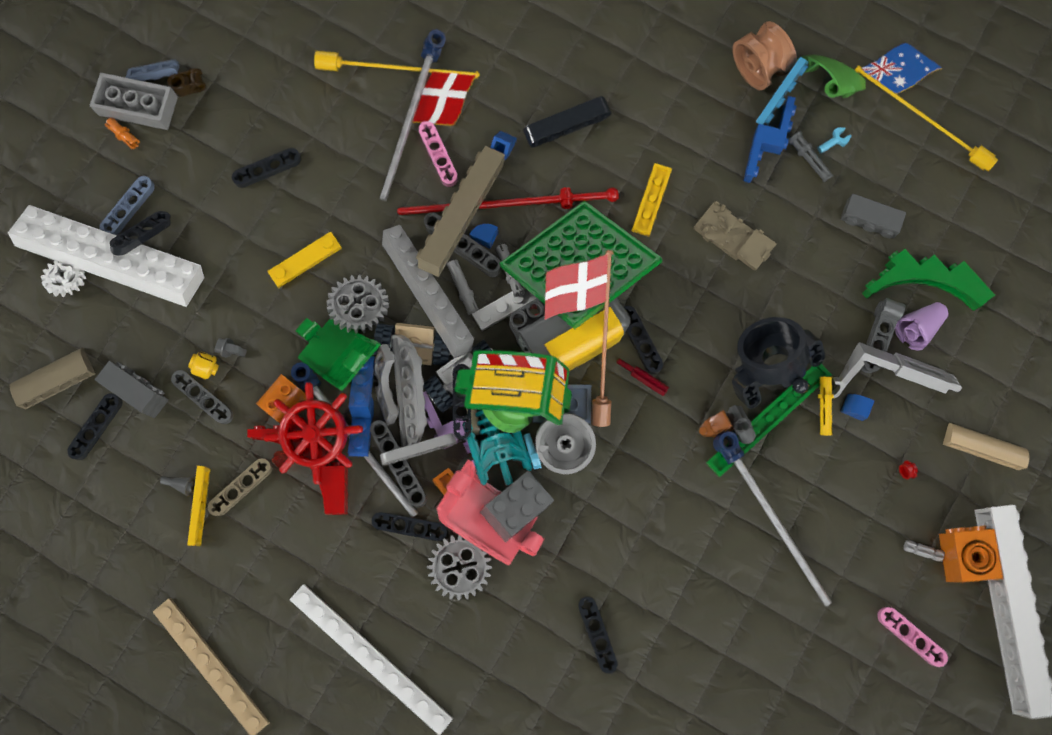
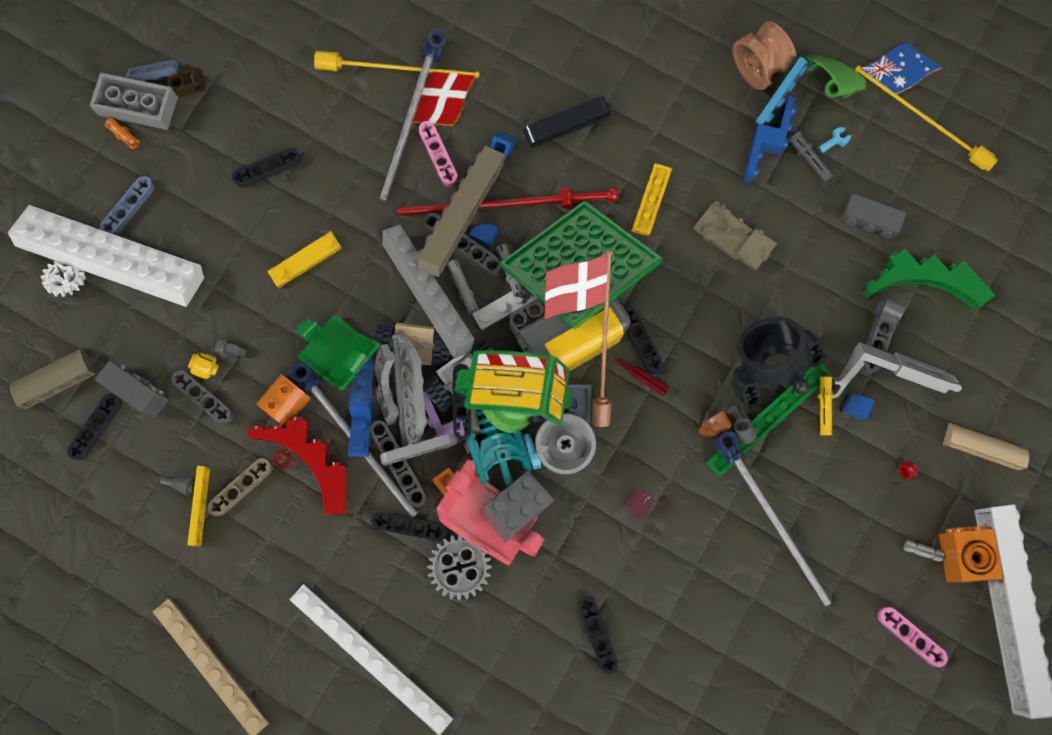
black beam [109,211,171,256] -> none
red piece [263,382,363,485] -> none
light grey gear [326,275,389,334] -> none
lavender cone [895,302,948,351] -> none
none -> clear pink brick [624,491,653,520]

